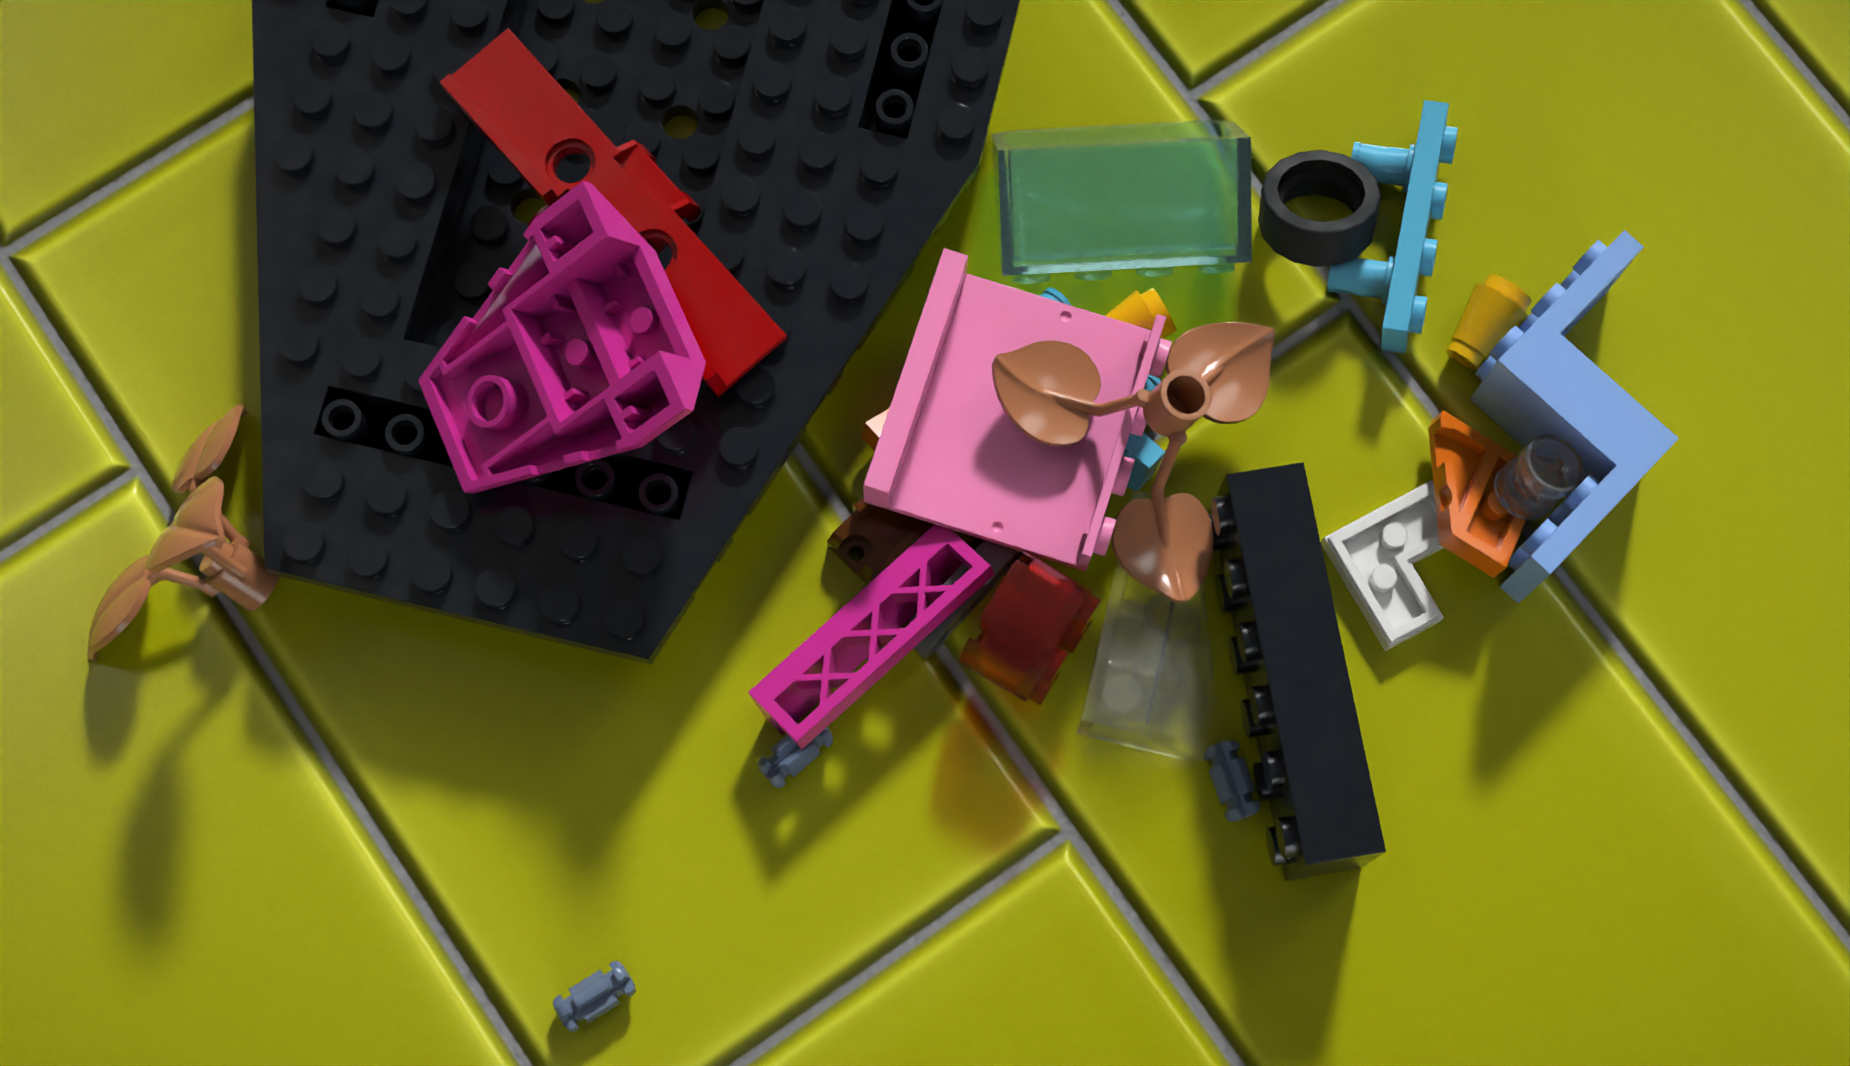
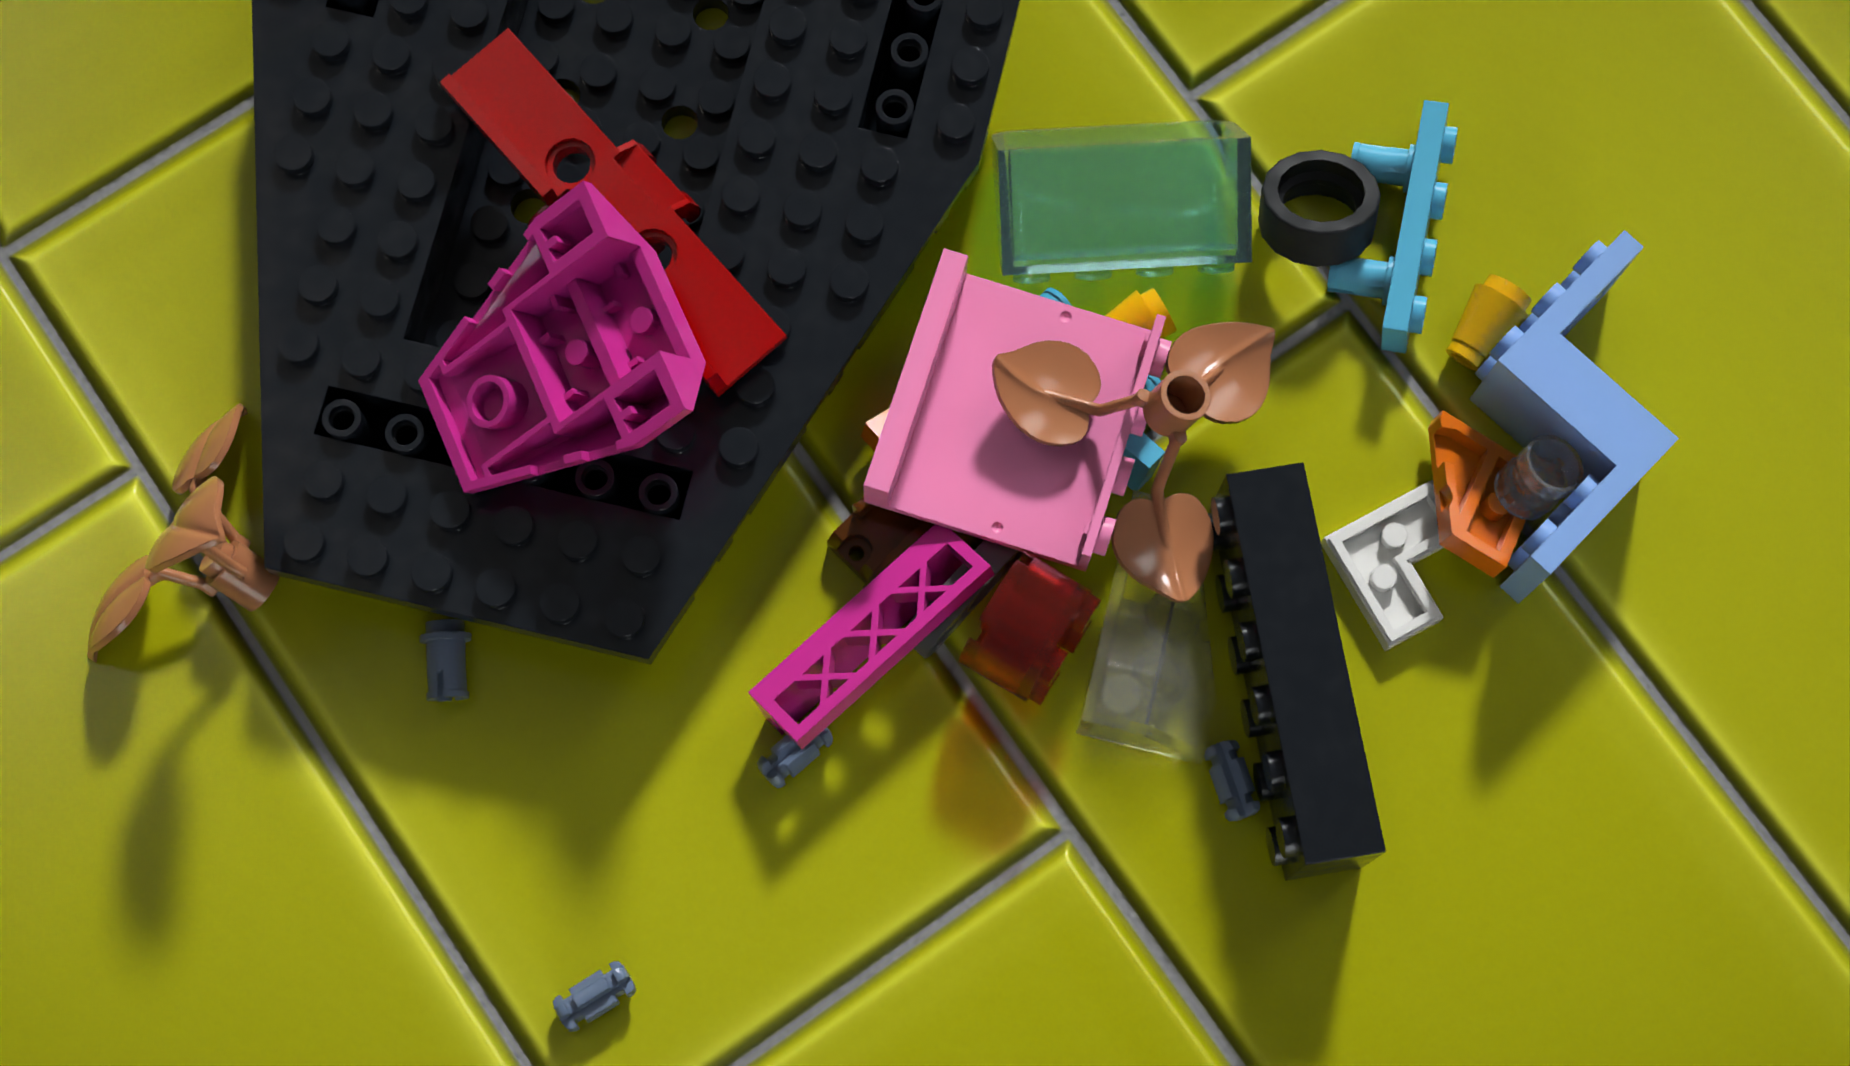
none -> sand blue pin [419,619,472,702]

